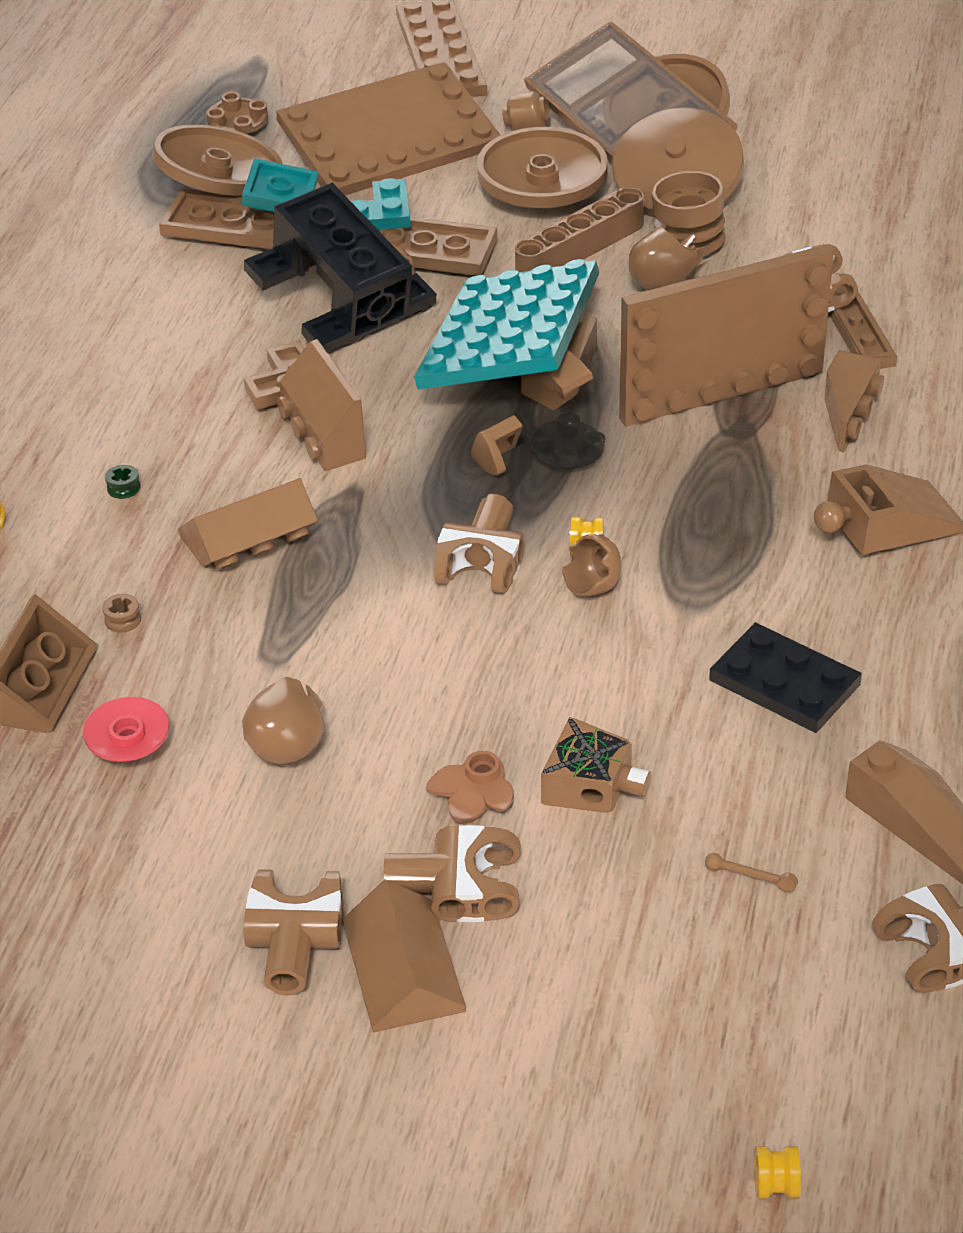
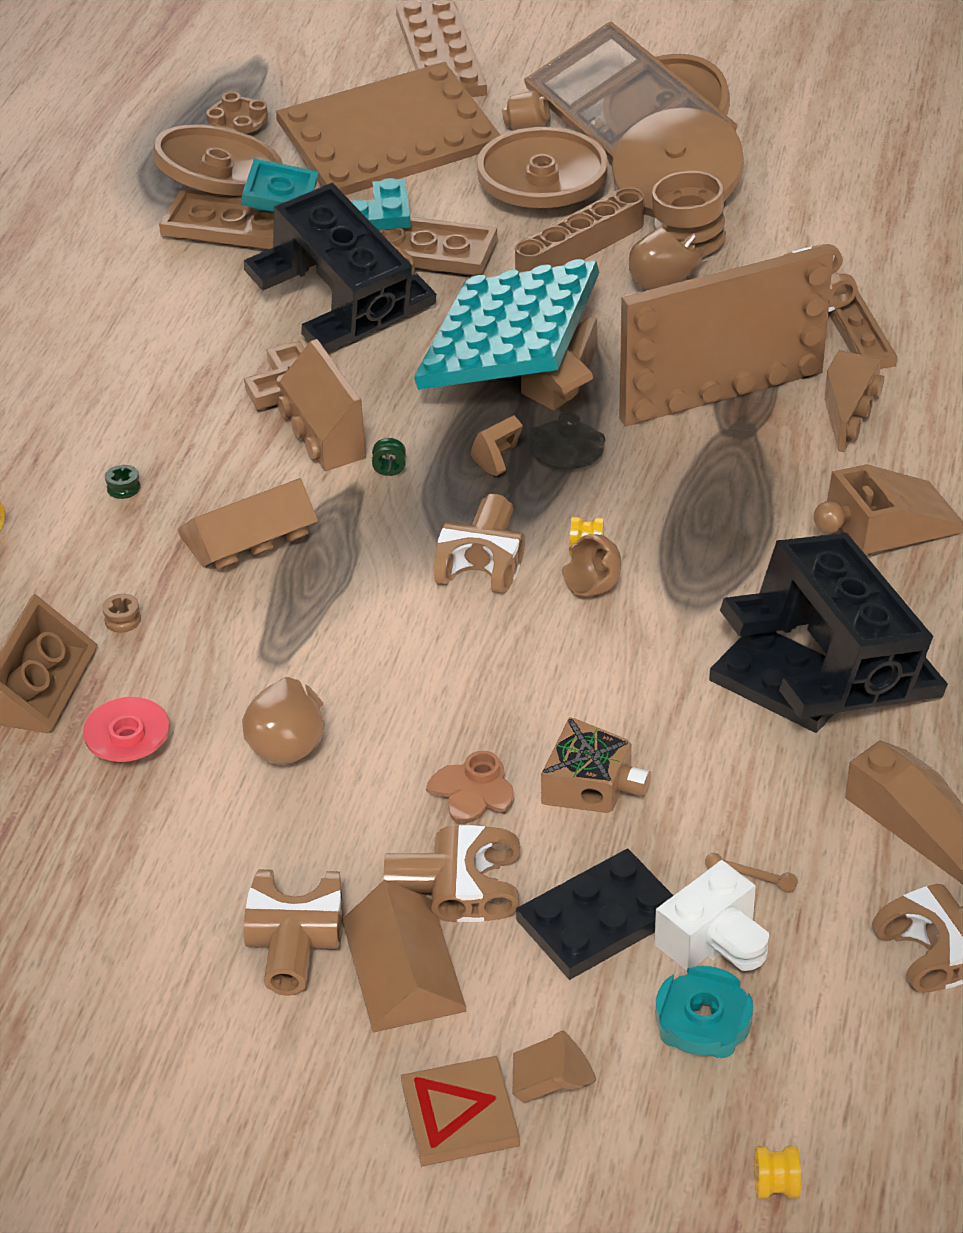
none -> dark green bush [372,438,406,476]
none -> medium nougat tile [401,1055,520,1167]
none -> medium nougat tile [512,1030,596,1103]
none -> black plate [516,848,674,980]
none -> white brick [655,860,769,971]
none -> teal plate [655,966,753,1058]
none -> black piece [720,533,948,718]

